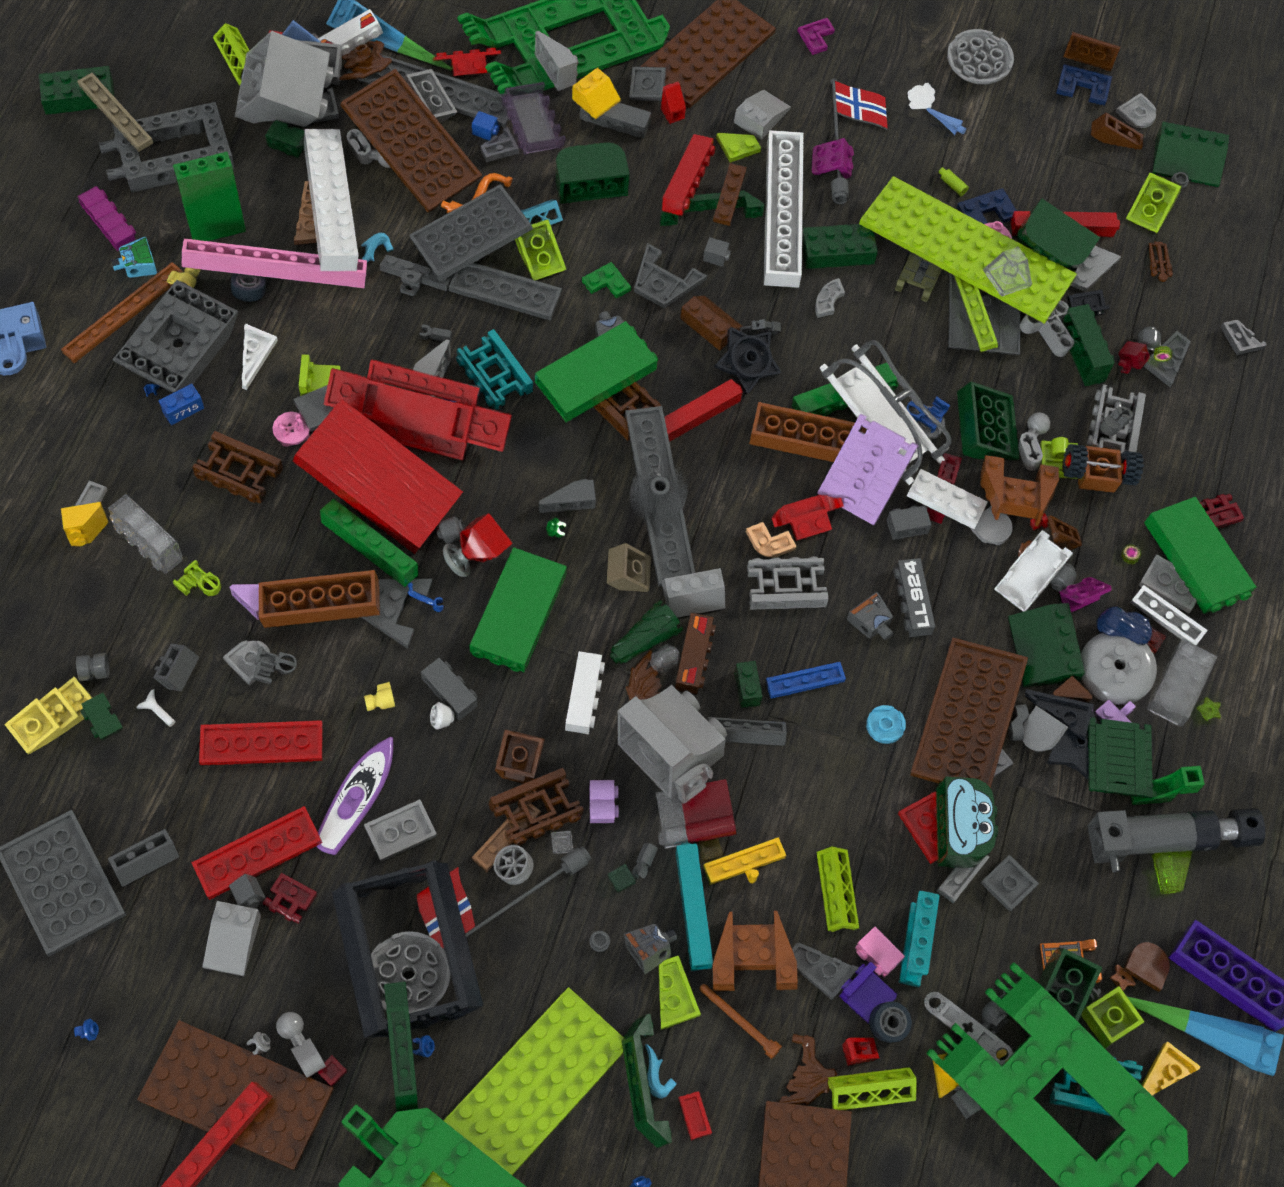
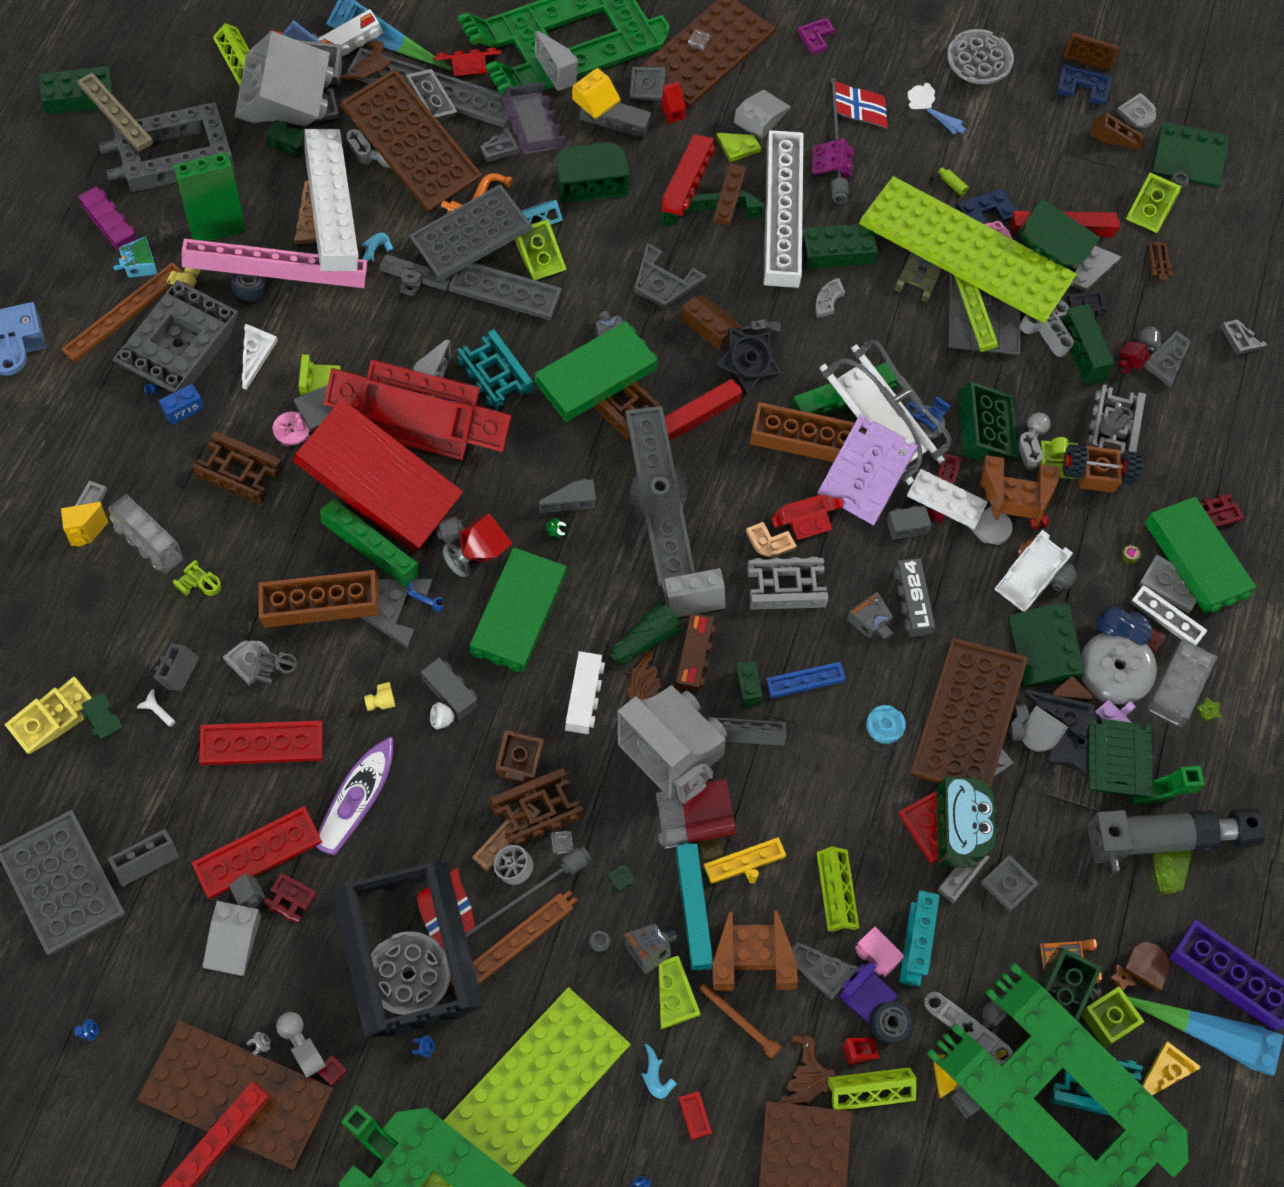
dark grey wheel [76,653,110,681] -> none
lavender slope [230,584,259,620] -> none
reddish brown plate [342,44,371,68] -> none
light grey plate [364,799,437,862] -> none
dark green slope [384,981,418,1112] -> none
dark grey bar [419,324,452,342] -> none
blue brick [472,111,499,141] -> none
green plate [582,262,631,299] -> none
lavender brick [589,780,619,823] -> none
dark tan slope [607,543,651,592] -> none
dark green slope [621,1014,672,1148] -> none
dark grey bar [631,843,658,879] -> none
clear head [650,644,680,673] -> none
dark grey brick [703,237,731,267] -> none
clear slope [983,247,1032,297] -> none
reddish brown slope [1048,515,1082,551] -> none
magenta bracket [1060,577,1112,612] -> none
clear neon green tile [1154,346,1172,362] -> none
none -> dark orange hinge [449,891,578,993]
none -> clear tile [688,29,711,50]

